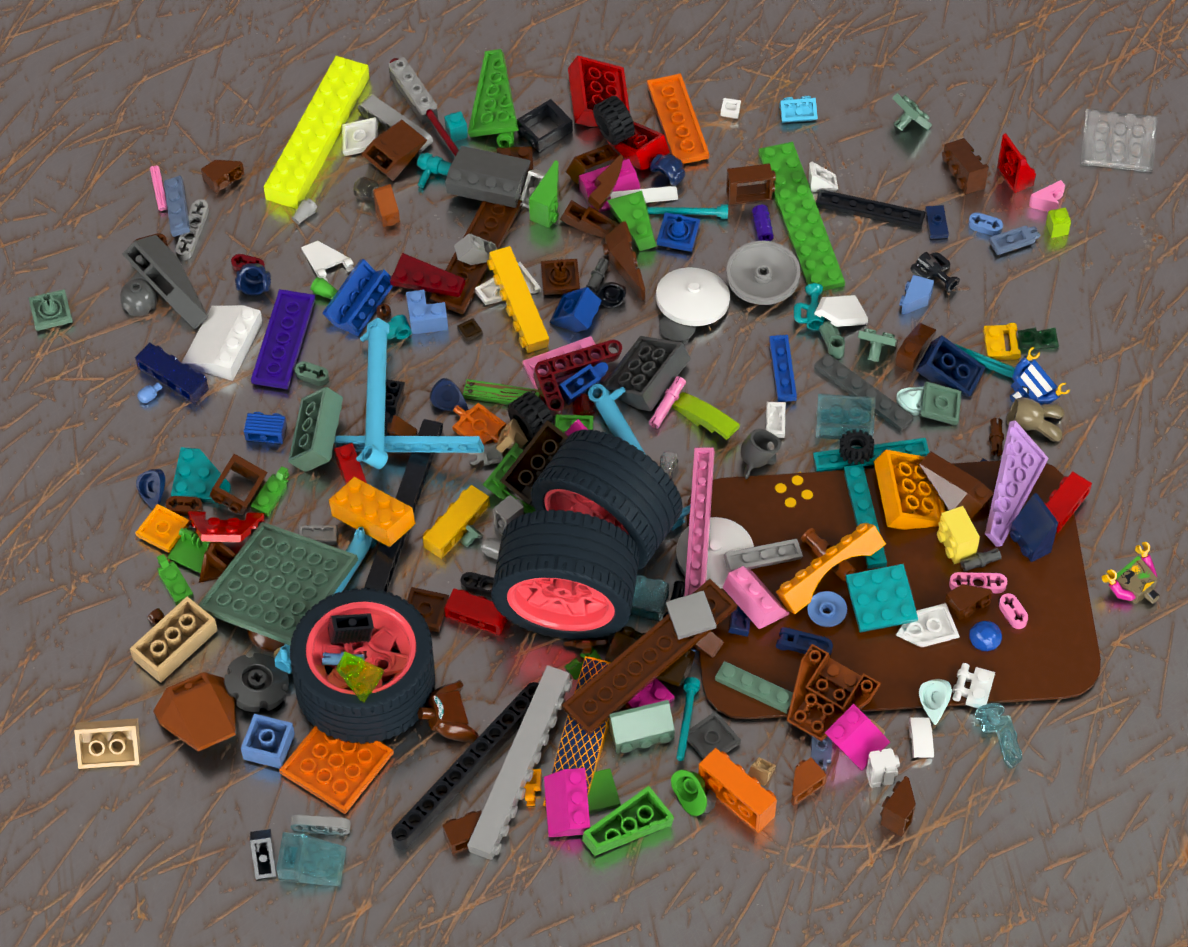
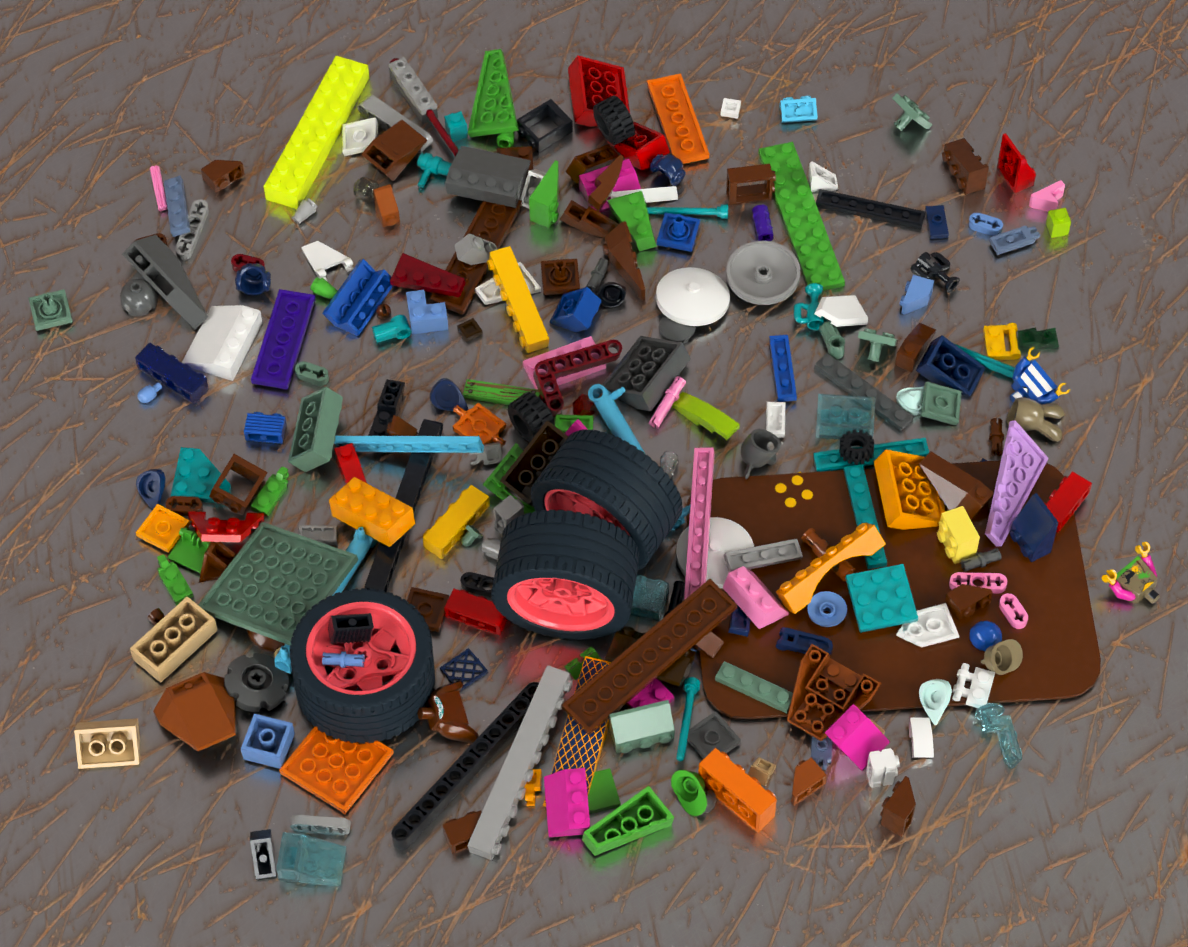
clear neon green slope [336,652,384,702] -> none
medium azure piece [356,317,389,469] -> none
tan slope [496,418,527,453] -> none
blue brick [559,362,608,405] -> none
reddish brown piece [563,639,609,654] -> none
light grey tile [666,590,716,640] -> none
clear slope [1080,109,1158,172] -> none
none -> dark blue window [440,648,488,692]
none -> dark tan piece [981,639,1023,675]

